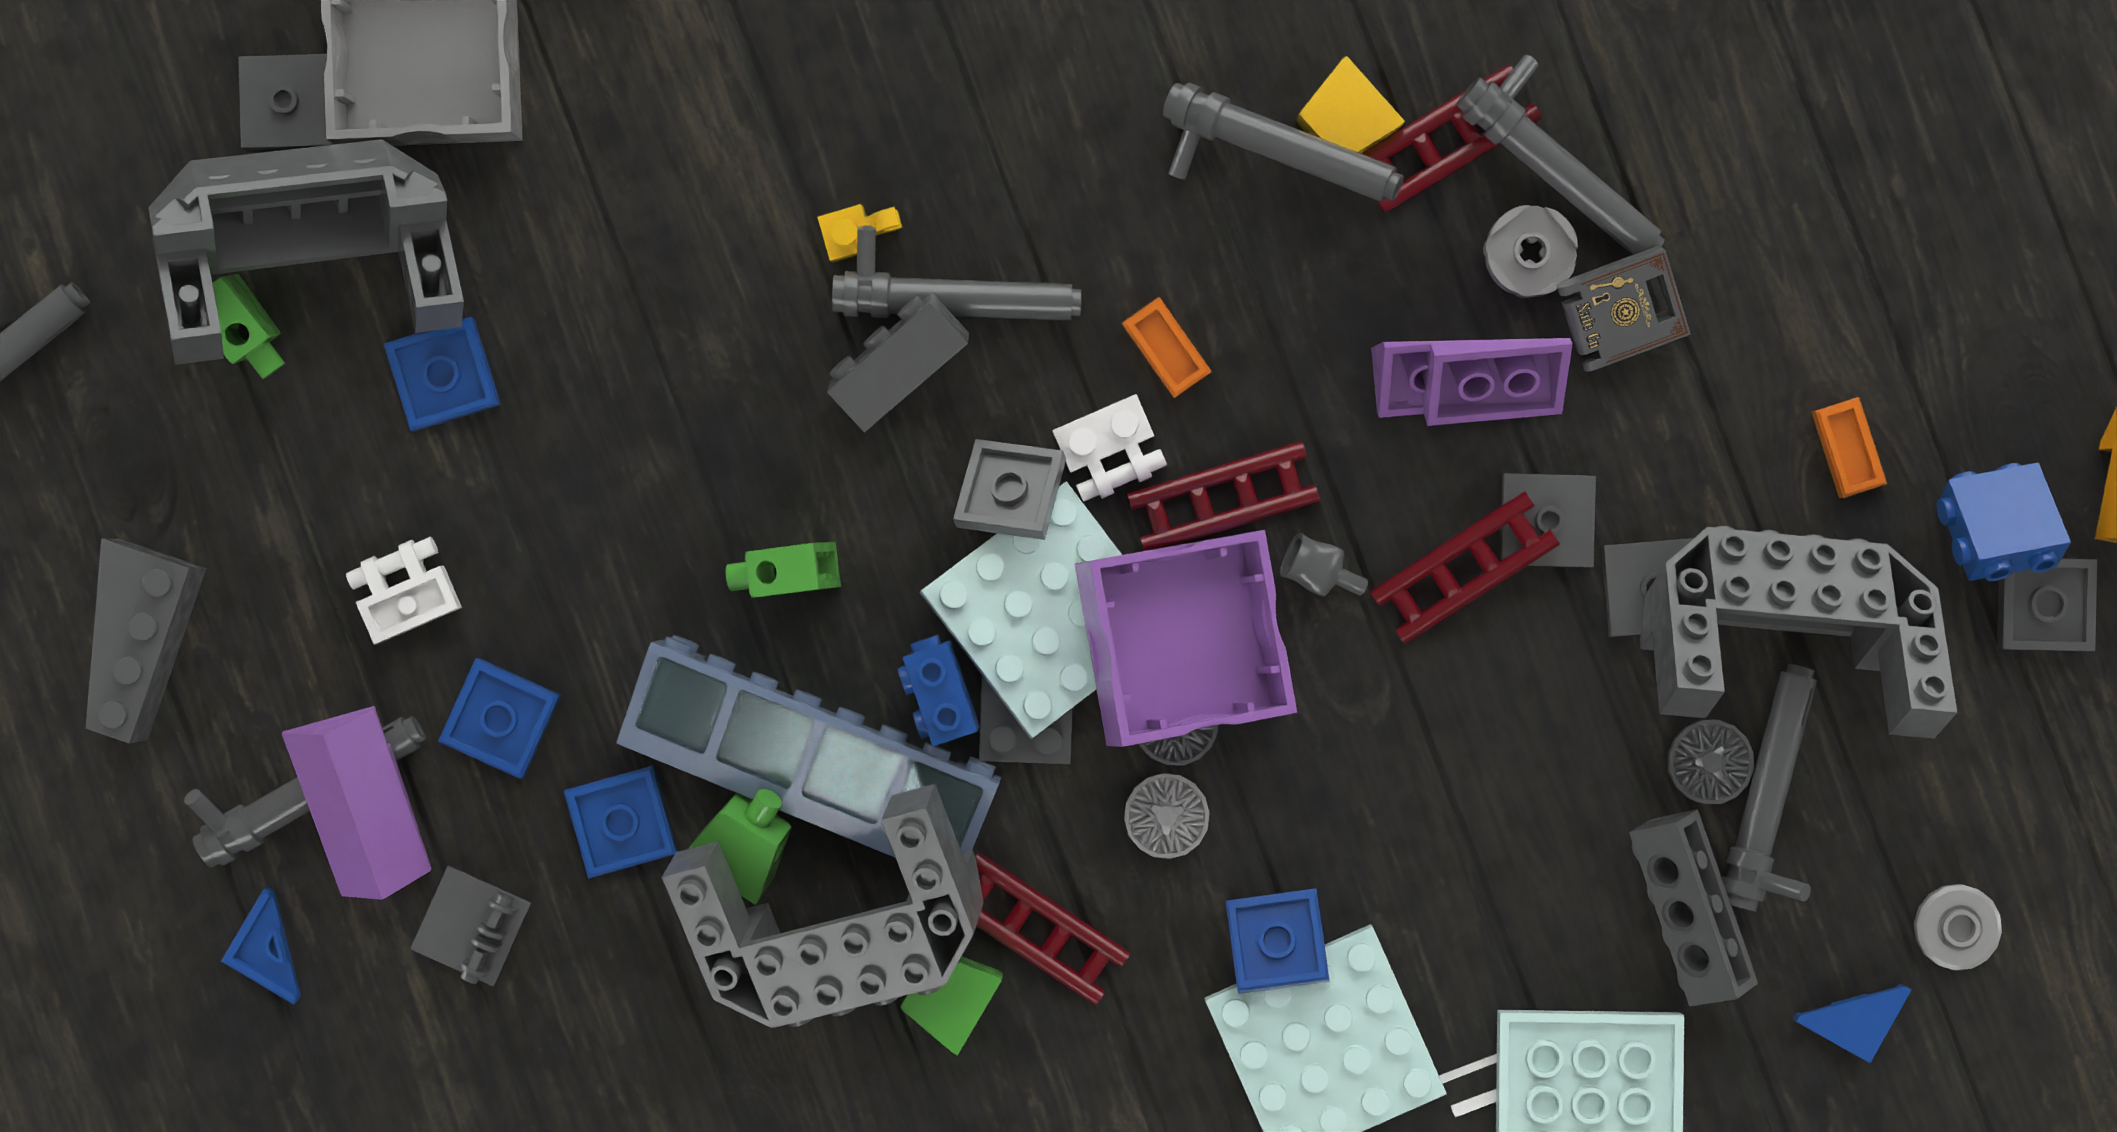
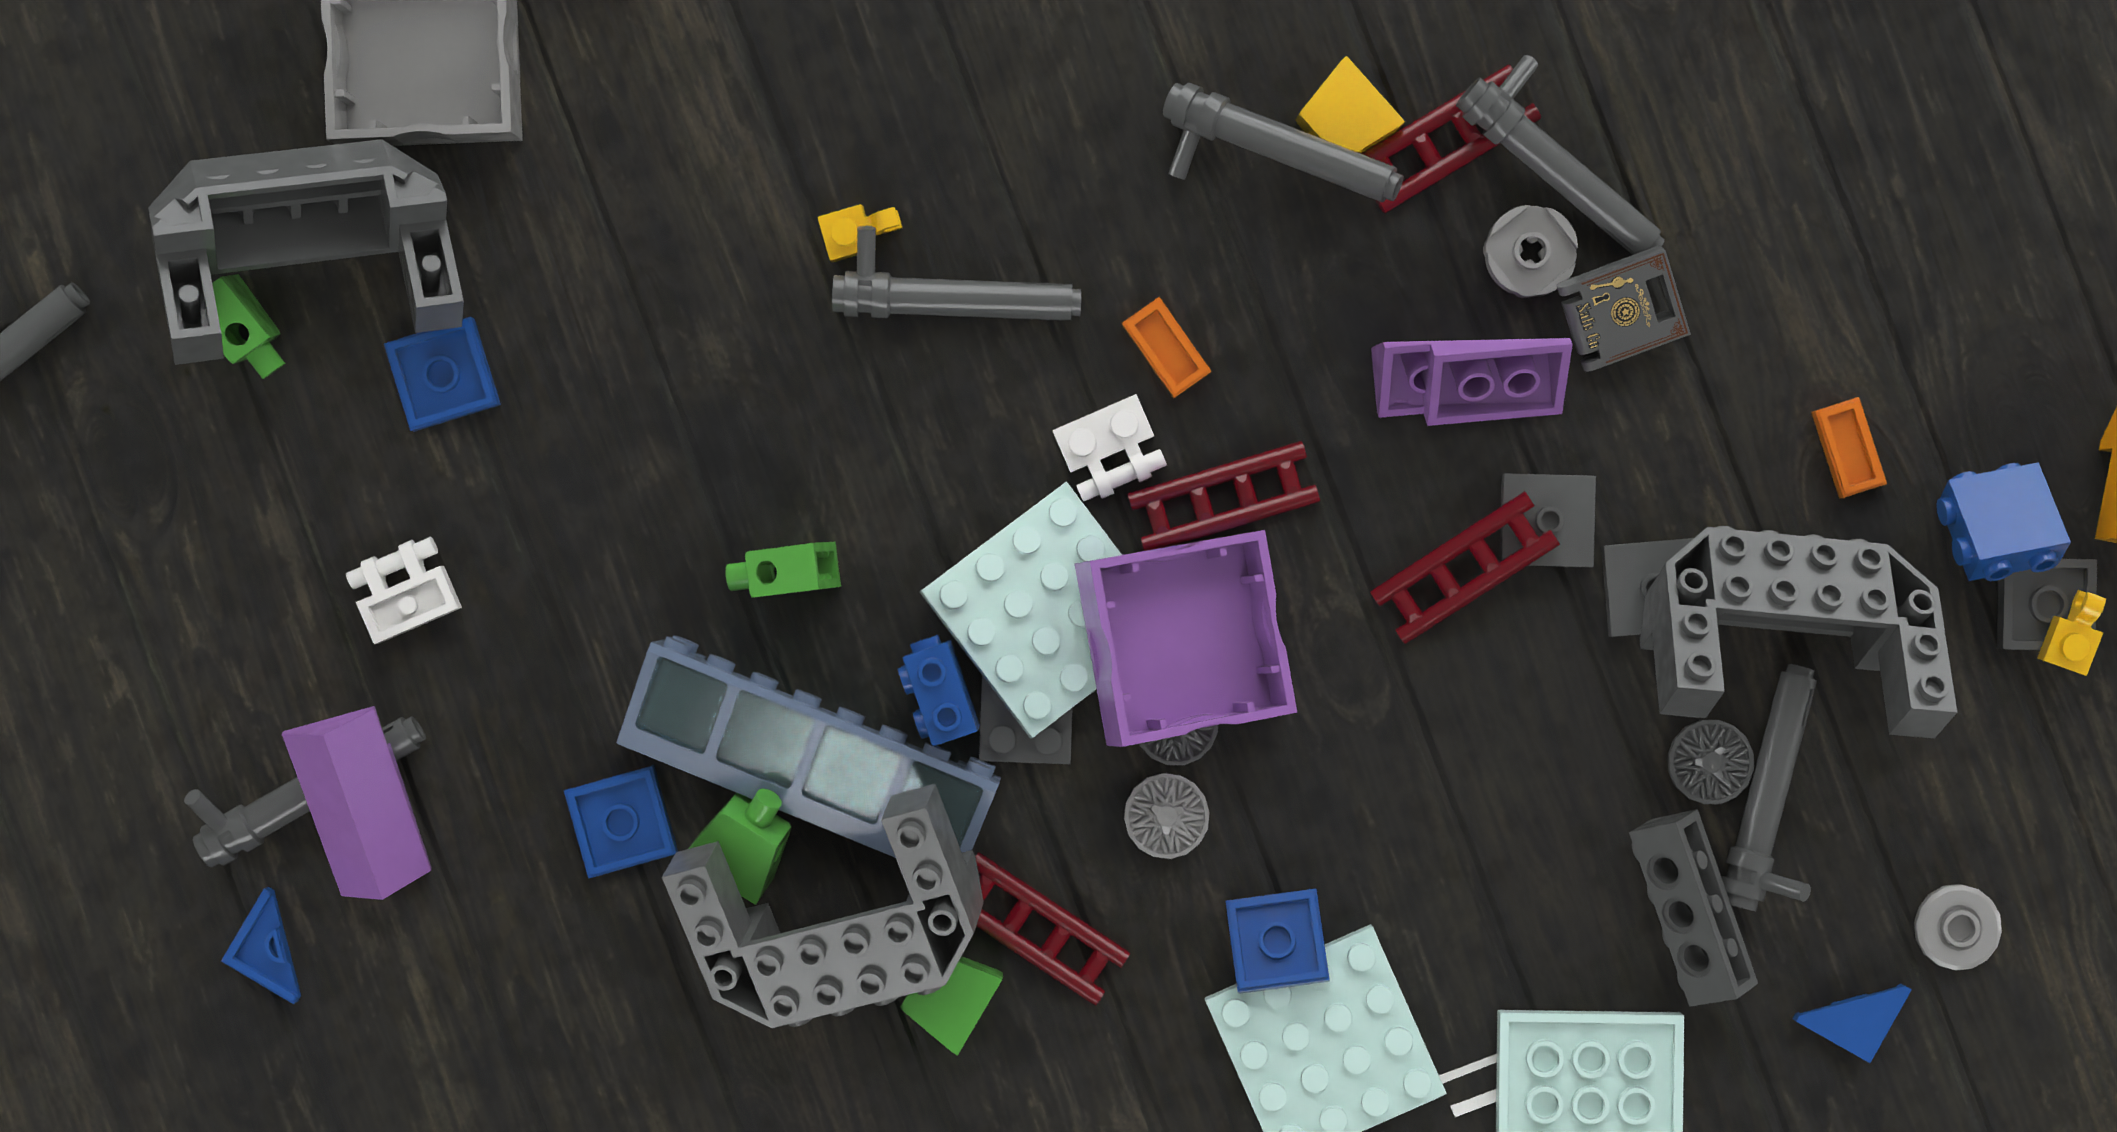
dark grey wedge [86,538,207,744] -> none
dark grey plate [238,54,335,150] -> none
dark grey hinge [410,865,531,986] -> none
blue tile [438,658,562,779] -> none
dark grey brick [827,292,969,433] -> none
plate [953,439,1066,540] -> none
dark grey piece [1280,533,1368,597] -> none
none -> yellow plate [2037,590,2106,676]

